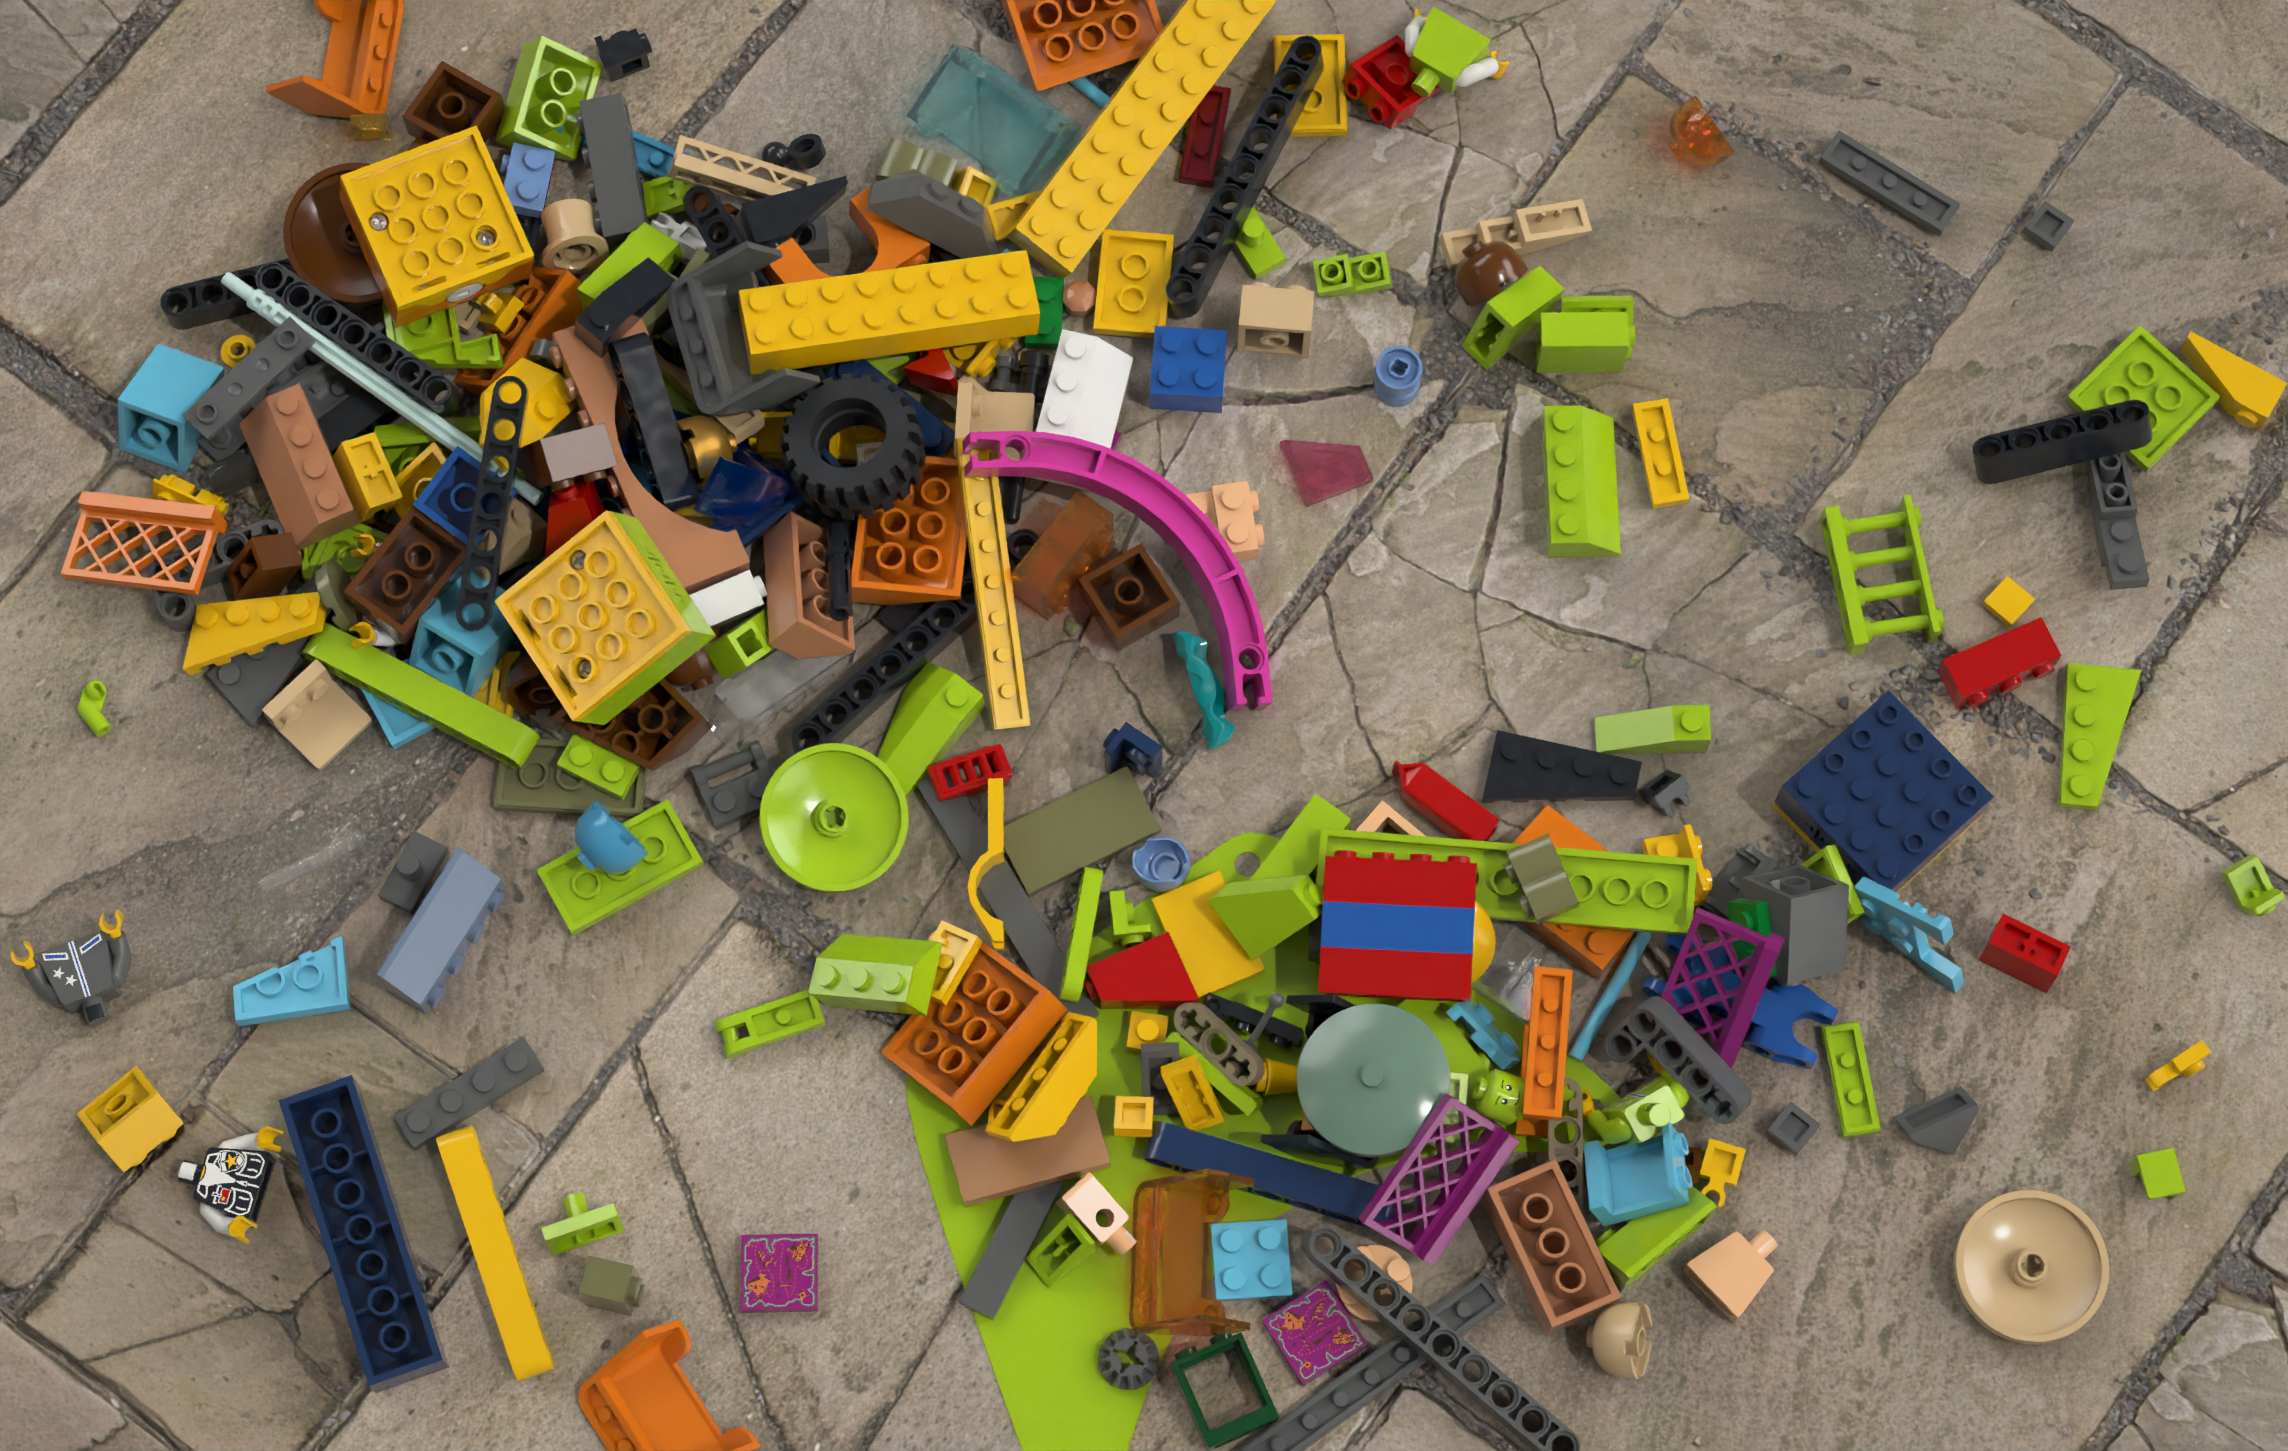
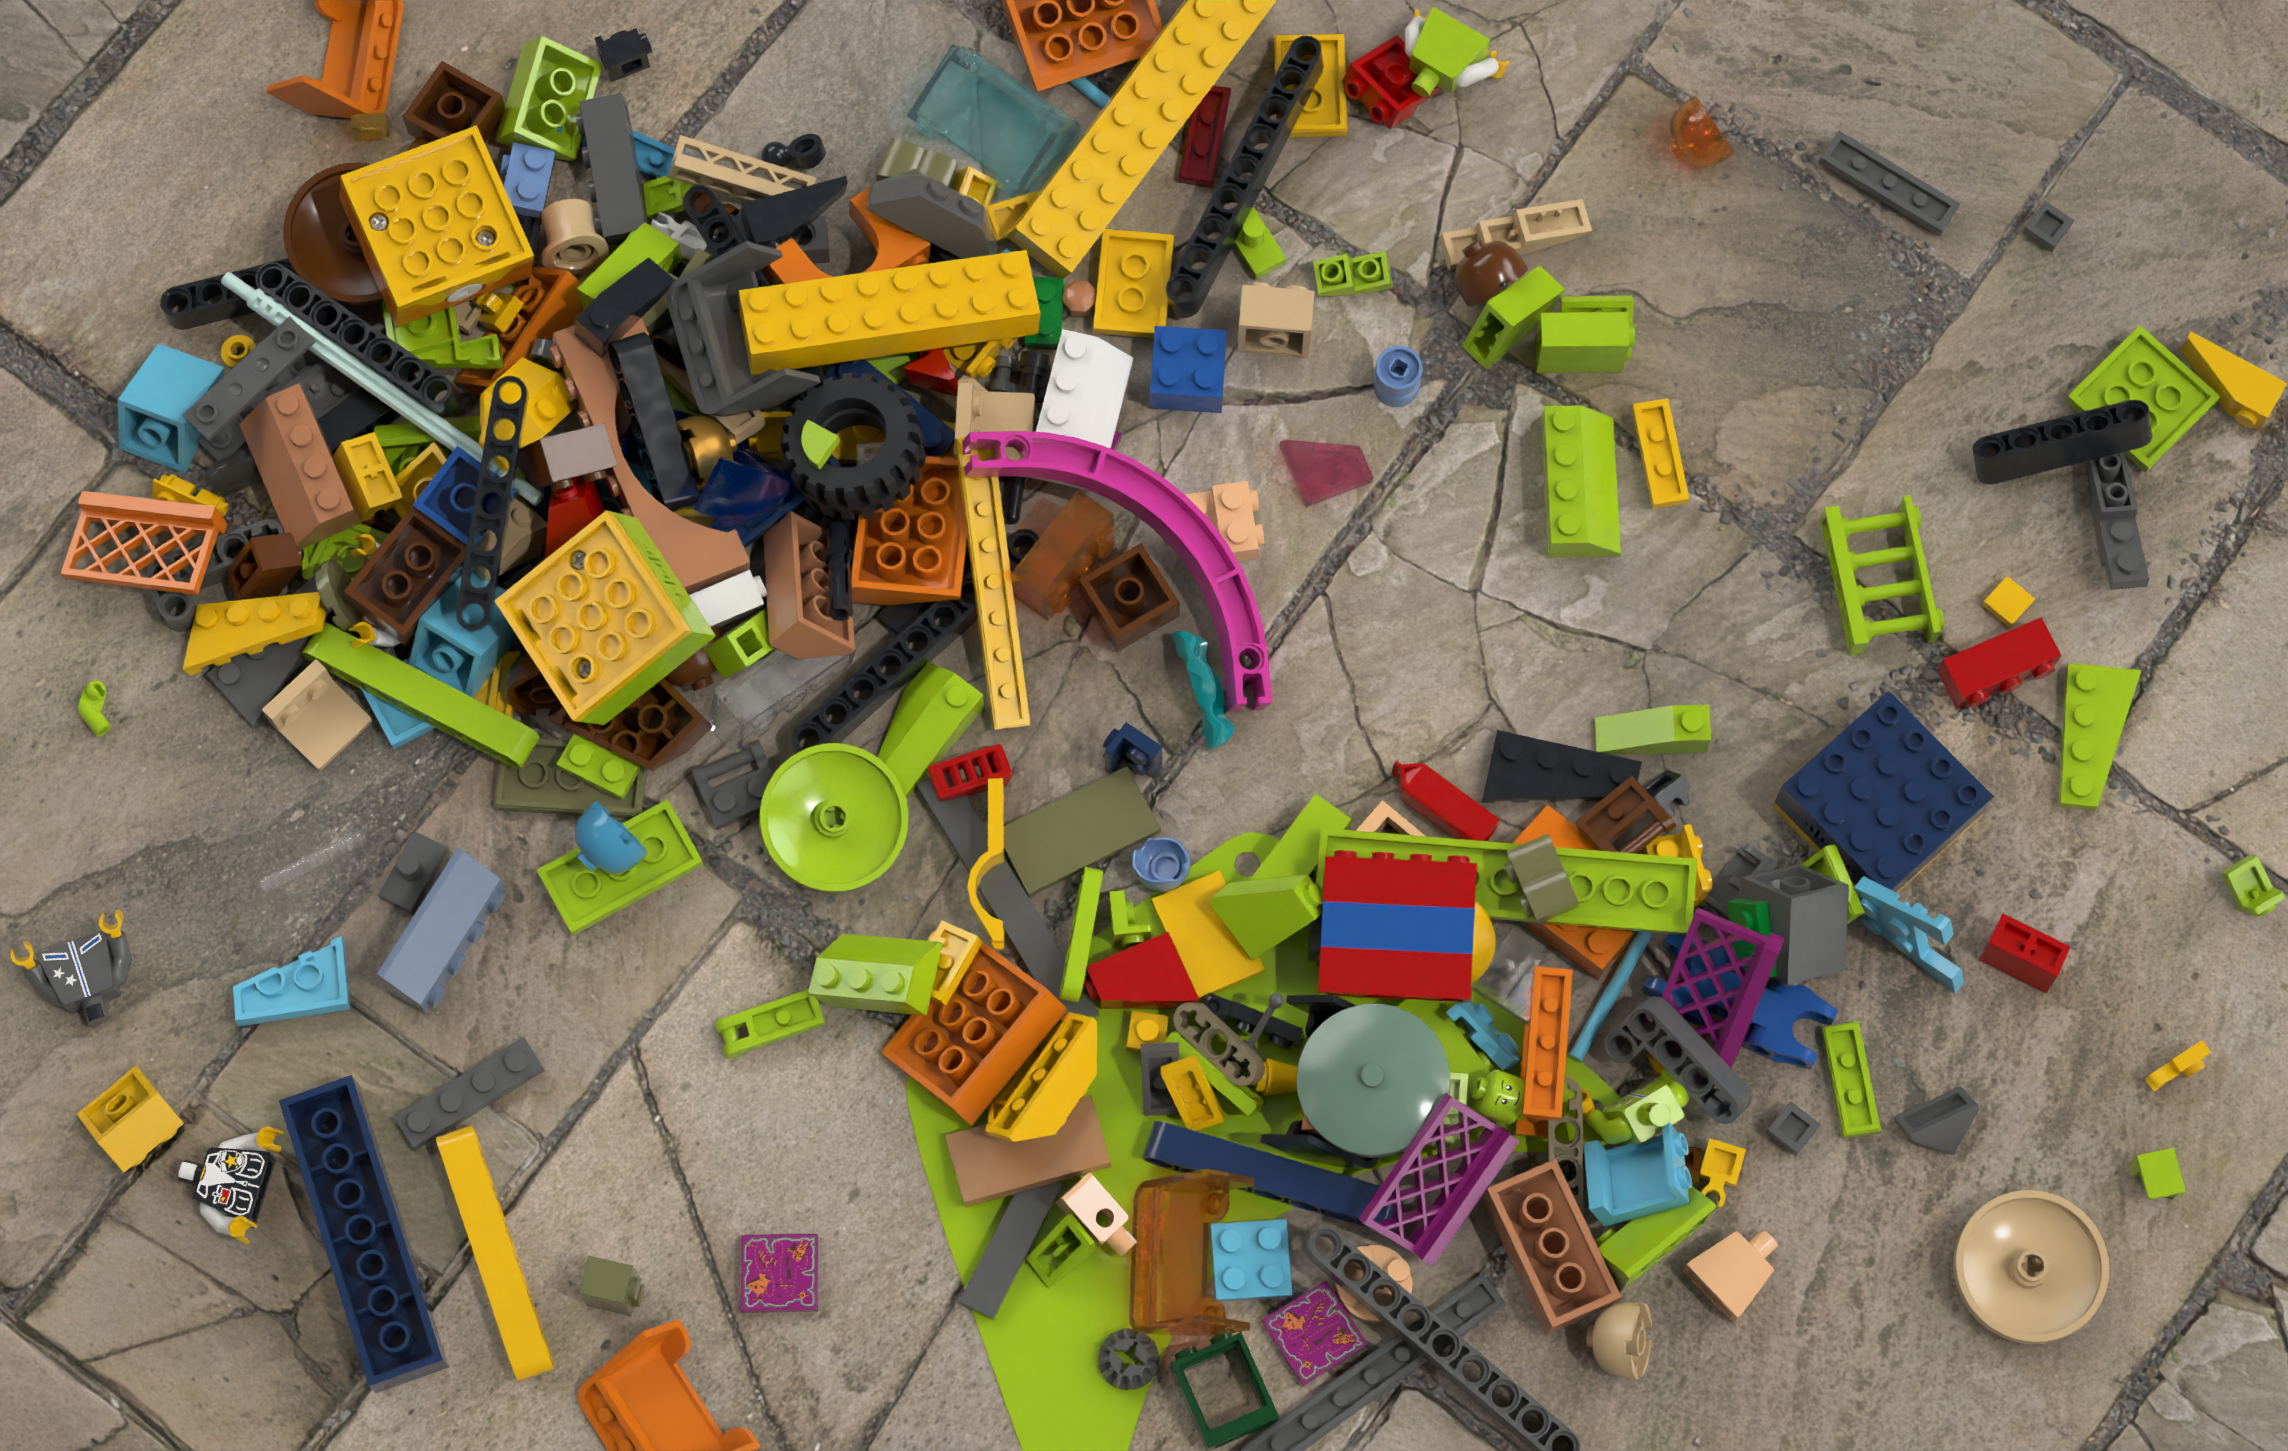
lime tile [541,1193,625,1257] -> none
yellow tile [1114,1096,1154,1137] -> none
none -> lime tile [801,420,840,470]
none -> reddish brown plate [1575,775,1676,854]

